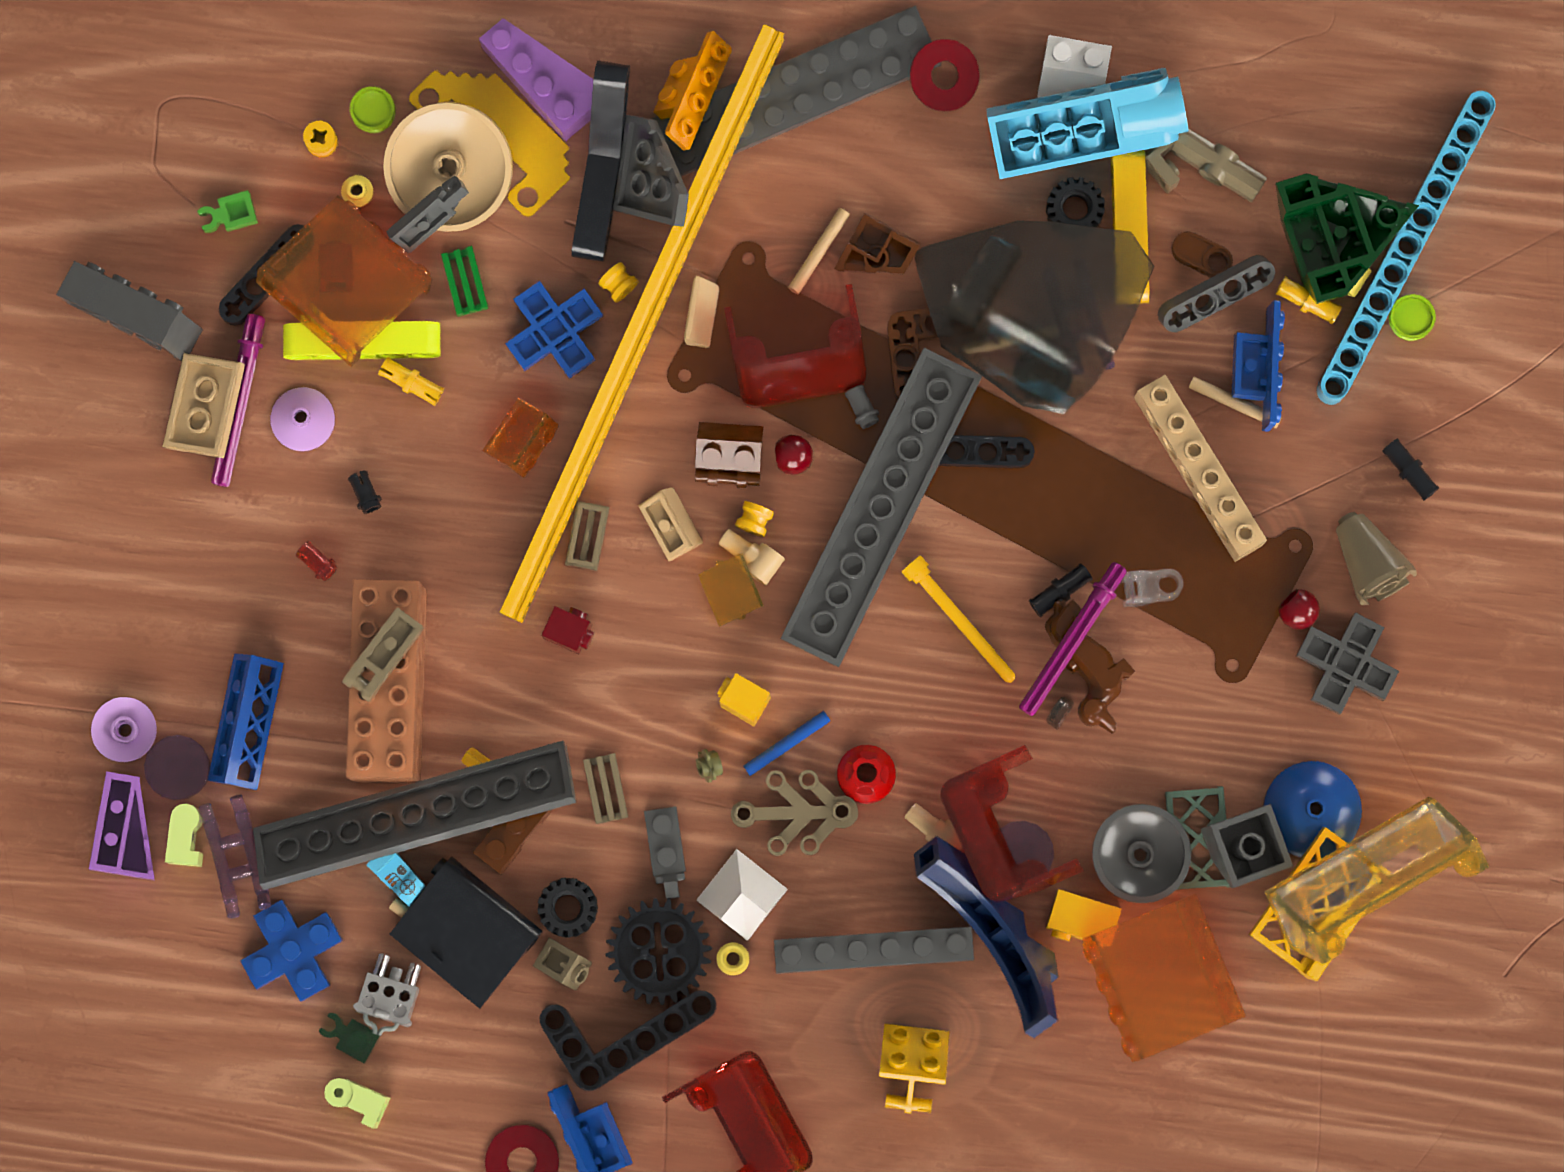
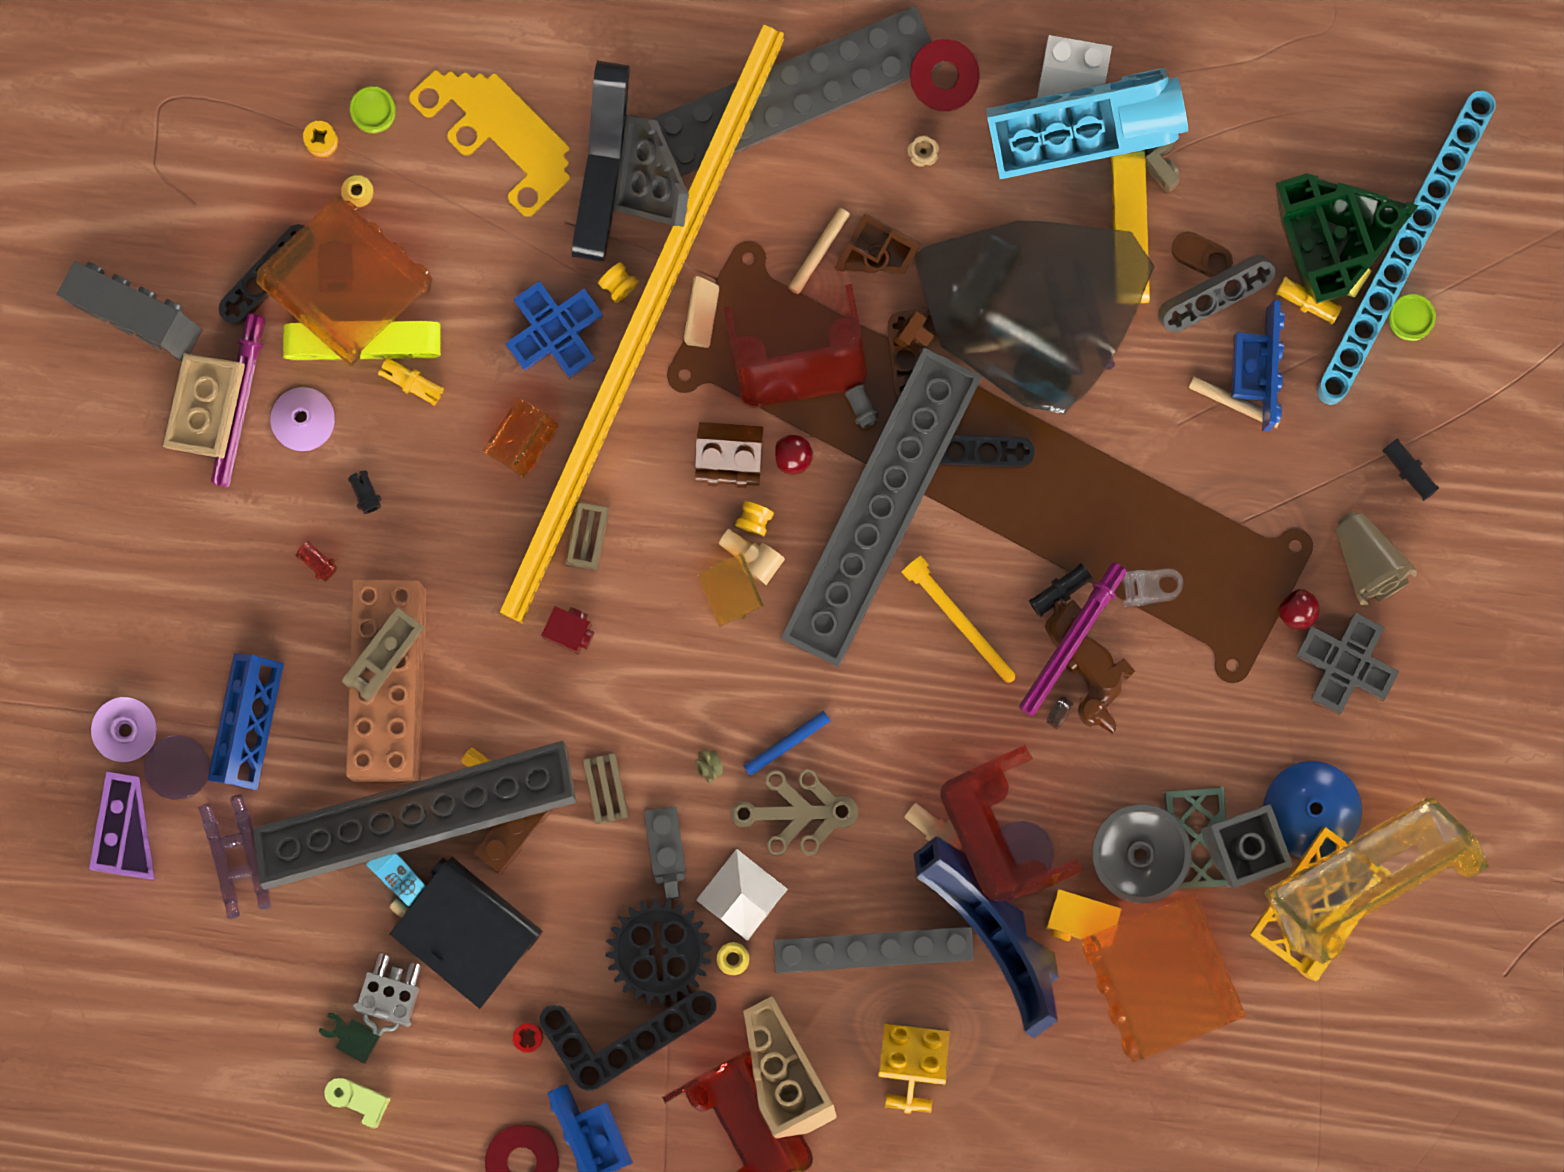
yellowish green leg [165,803,203,867] -> none
bright green plate [197,190,258,233] -> none
blue plate [240,900,343,1002] -> none
tan dish [384,102,513,232] -> none
dark grey hinge [386,175,469,253] -> none
green tile [441,246,489,317] -> none
medium lavender wedge [479,18,593,142] -> none
dark tan bracket [533,938,592,990] -> none
black tyre [537,878,598,938] -> none
tan slope [638,487,703,561] -> none
light orange bracket [653,31,732,151] -> none
yellow brick [717,673,771,727] -> none
red piece [837,745,896,804] -> none
black tyre [1046,177,1105,239] -> none
tan brick [1134,375,1267,562] -> none
dark tan piece [1170,128,1267,203] -> none
none -> red bush [513,1023,543,1053]
none -> tan wedge [743,996,837,1138]
none -> reddish brown tile [893,311,934,349]
none -> tan plate [908,136,939,167]

